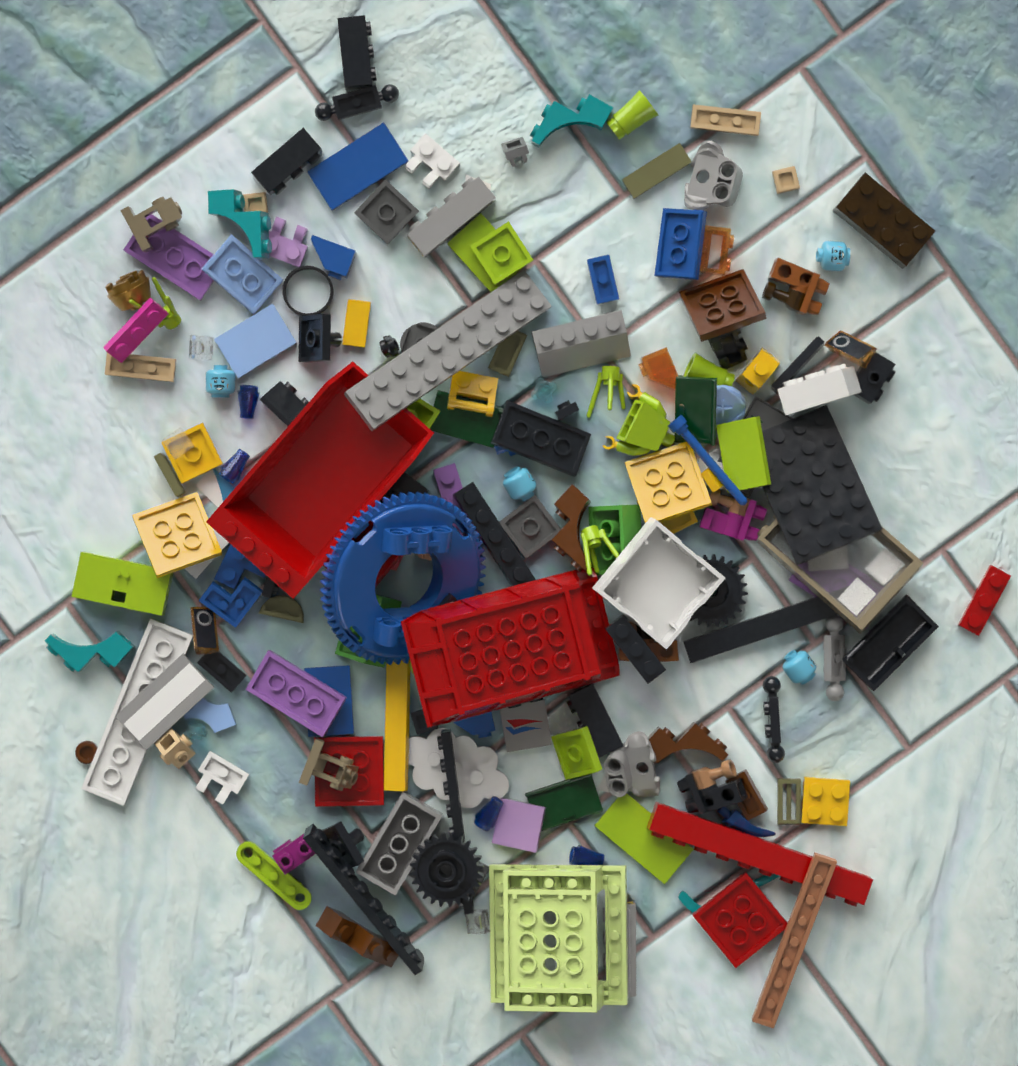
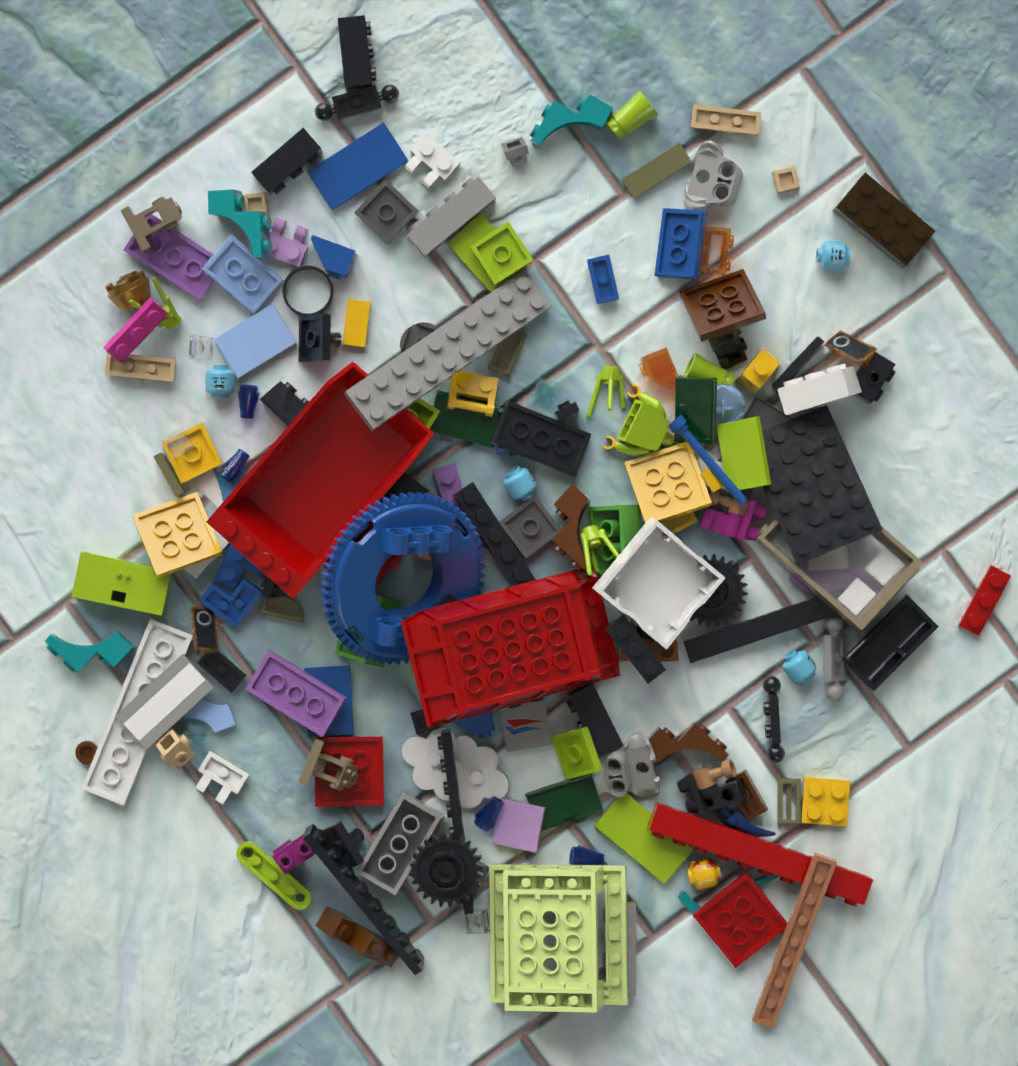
black plate [379,335,399,358] -> none
yellow tile [384,658,410,791] -> none
light grey slope [531,310,631,378] -> none
dark orange hips [762,258,830,315] -> none
none -> yellow head [687,858,722,890]

